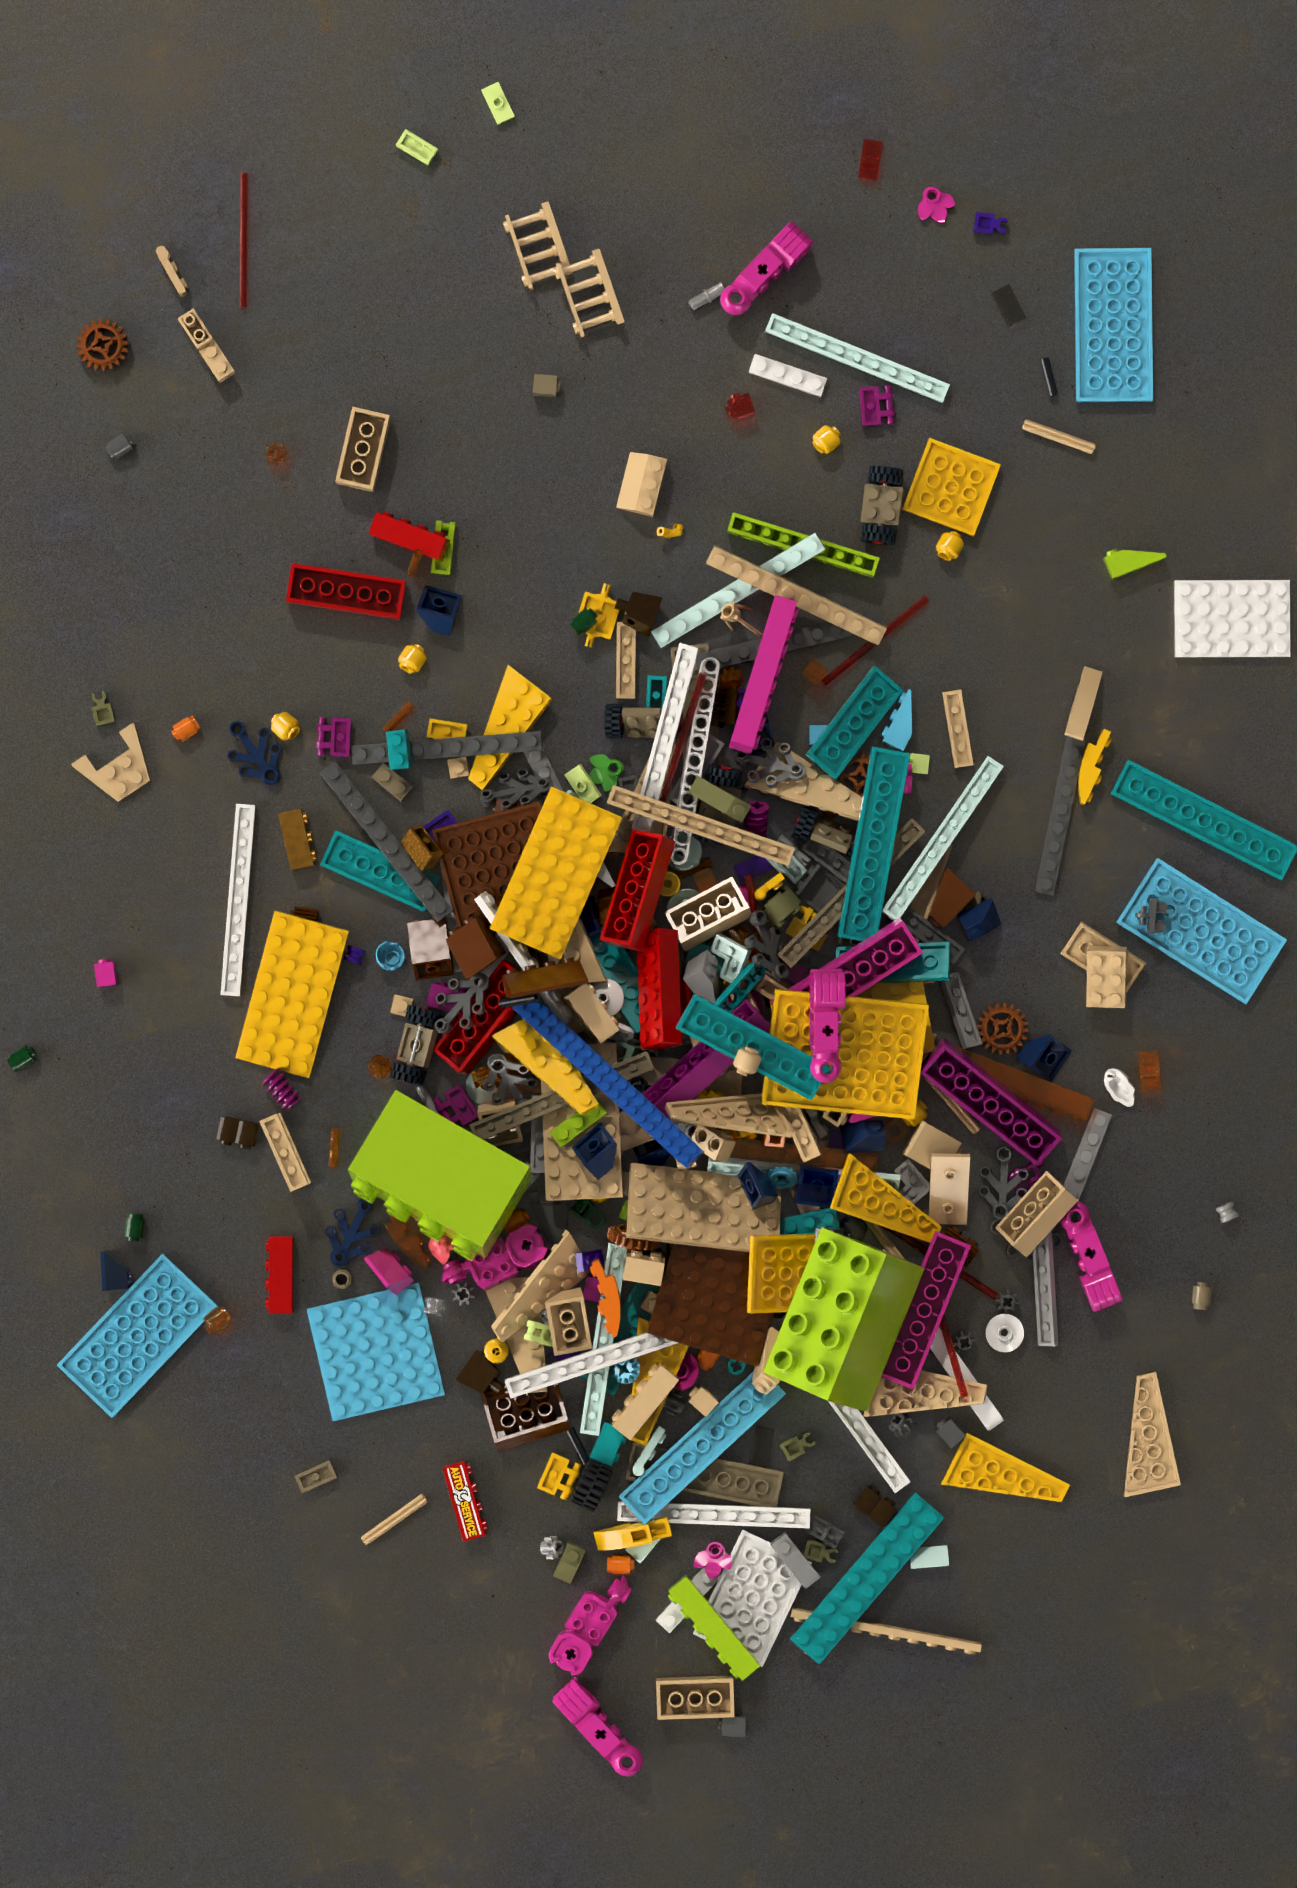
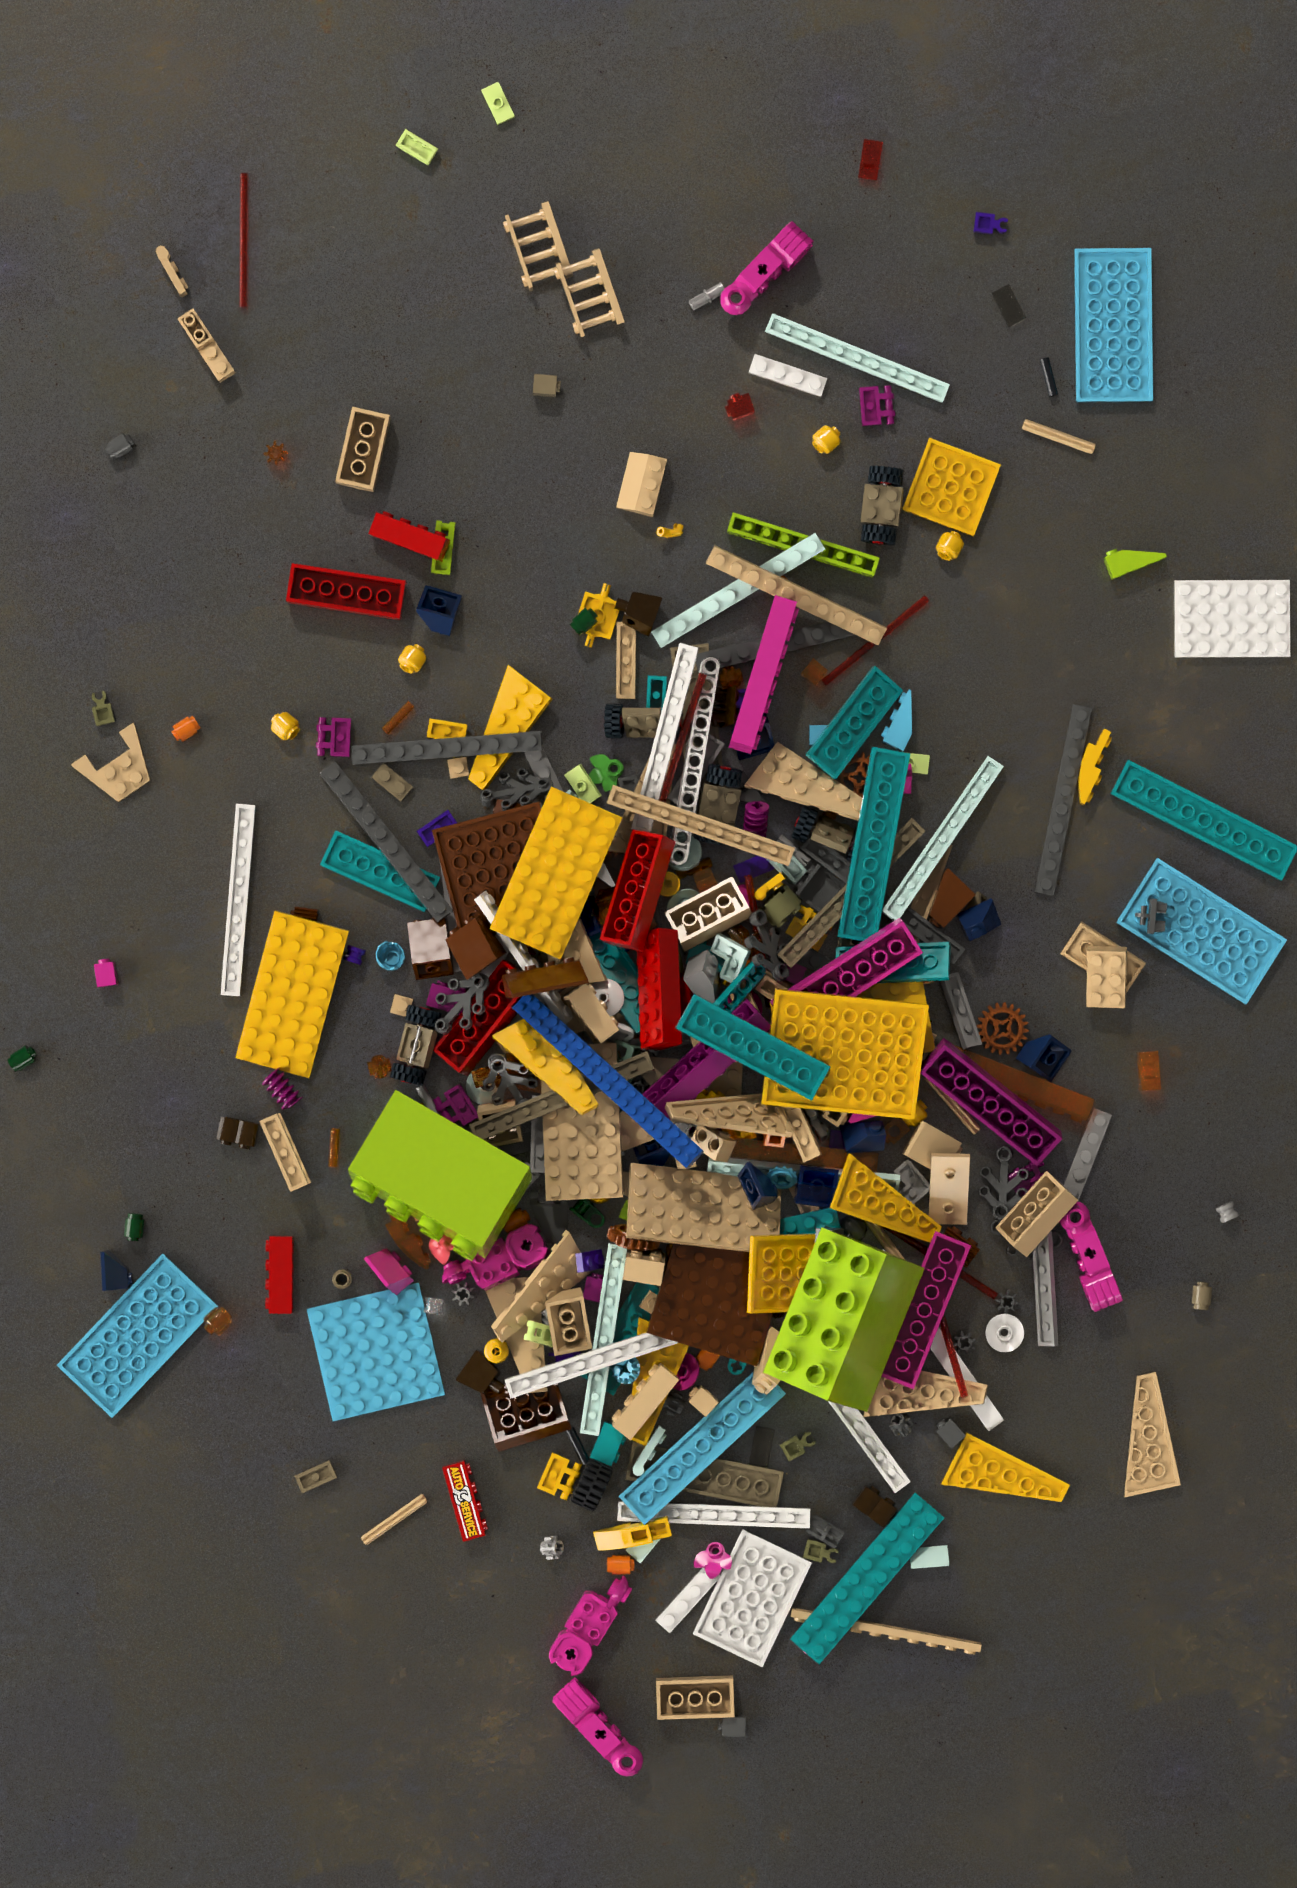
dark orange gear [76,318,129,372] -> none
dark blue plant [227,721,282,785] -> none
pearl gold brick [278,809,317,871] -> none
dark blue plant [325,1199,380,1267] -> none
teal brick [386,729,413,770] -> none
pearl gold brick [400,825,443,871] -> none
clear orange piece [407,549,423,577] -> none
black piece [499,993,538,1008] -> none
lime plate [550,1098,608,1148] -> none
olive slope [553,1541,586,1584] -> none
dark blue slope [571,1122,617,1180] -> none
orange slope [590,1258,621,1338] -> none
lime brick [668,1575,760,1681] -> none
olive slope [688,775,751,823] -> none
tan plant [720,601,762,637] -> none
tan head [733,1046,762,1076] -> none
dark grey plant [734,738,806,788] -> none
light grey slope [770,1532,821,1589] -> none
dark pink brick [809,969,846,1083] -> none
dark pink plate [918,186,955,223] -> none
tan plate [942,689,974,768] -> none
tan slope [1064,666,1102,741] -> none
white arm [1104,1068,1135,1107] -> none

